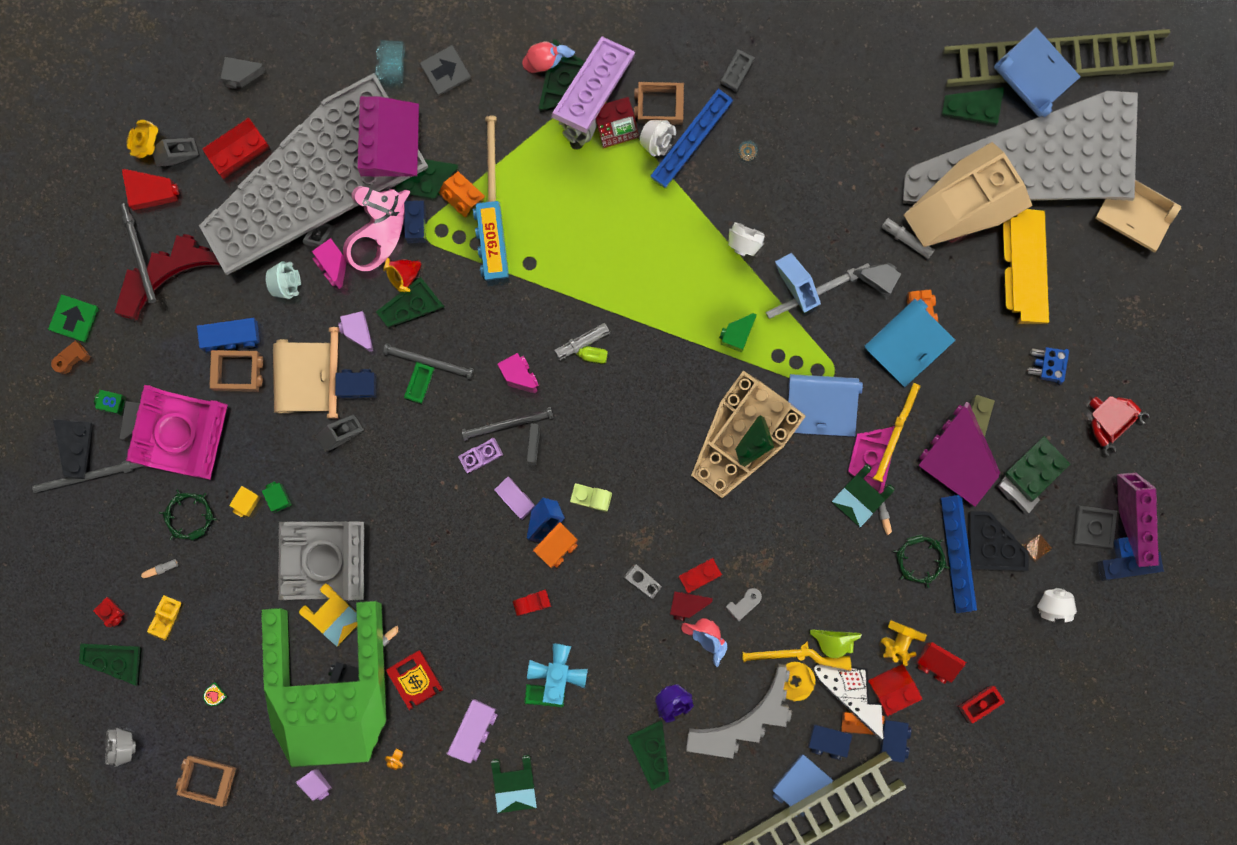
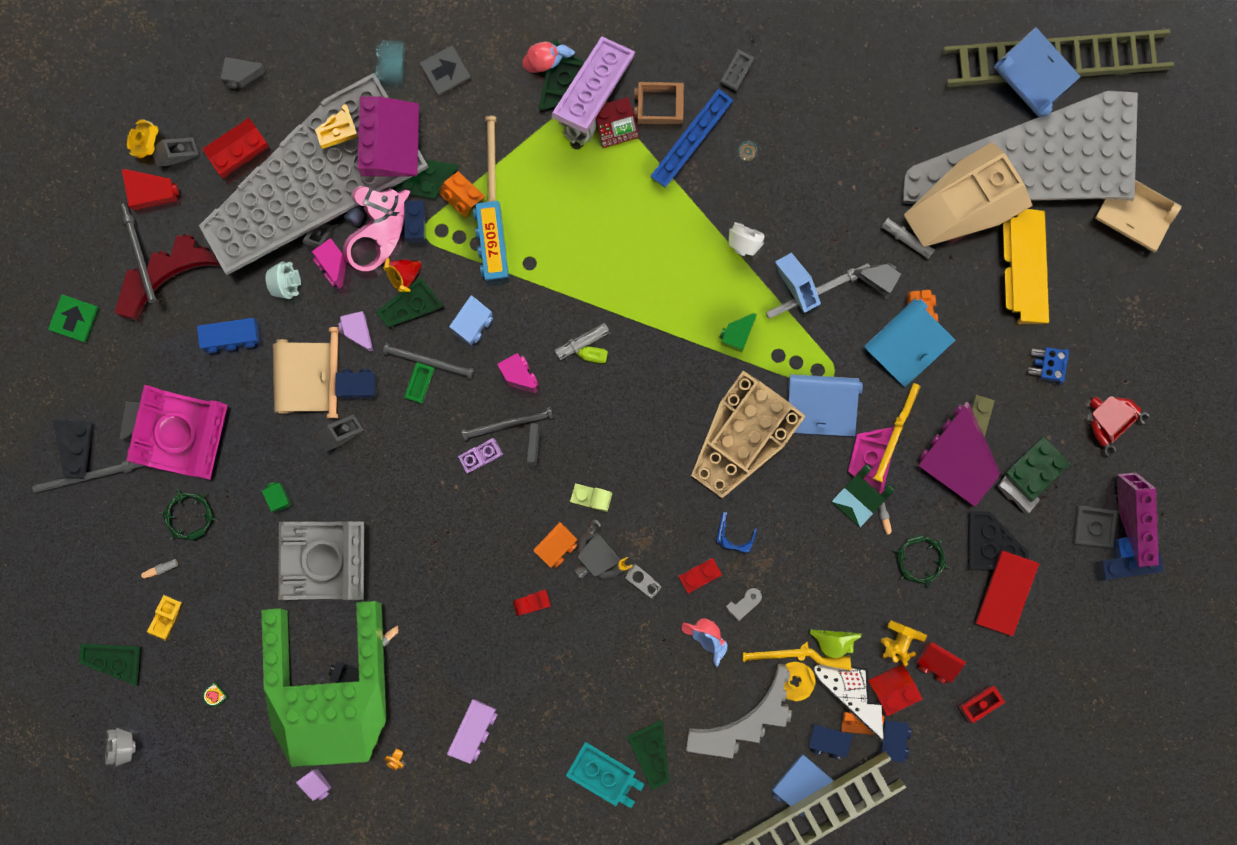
dark orange leg [51,341,92,374] -> none
red bracket [93,597,125,627] -> none
green brick [94,390,127,416] -> none
medium nougat window [176,756,237,807] -> none
medium nougat window [210,350,263,392] -> none
yellow brick [229,486,261,517] -> none
yellow flag [299,583,357,647] -> none
red container [386,650,443,710] -> none
dark green flag [491,755,537,813] -> none
lavender slope [494,477,535,520] -> none
green tile [525,684,565,707] -> none
blue slope [527,498,564,543] -> none
medium azure brick [527,643,588,705] -> none
white cone [640,120,676,156] -> none
dark purple cone [655,684,694,722] -> none
dark red slope [670,591,713,621] -> none
dark green wing [735,415,775,467] -> none
dark green wing [941,88,1004,125] -> none
blue plate [941,495,977,613] -> none
clear orange slope [1024,534,1052,561] -> none
white cone [1037,588,1077,622] -> none
none -> yellow wing [315,104,358,149]
none -> sand blue piece [344,206,366,226]
none -> light blue slope [449,296,493,345]
none -> teal tile [566,742,645,808]
none -> dark grey torso [574,520,633,579]
none -> blue helmet [716,512,757,552]
none -> red tile [975,550,1039,636]

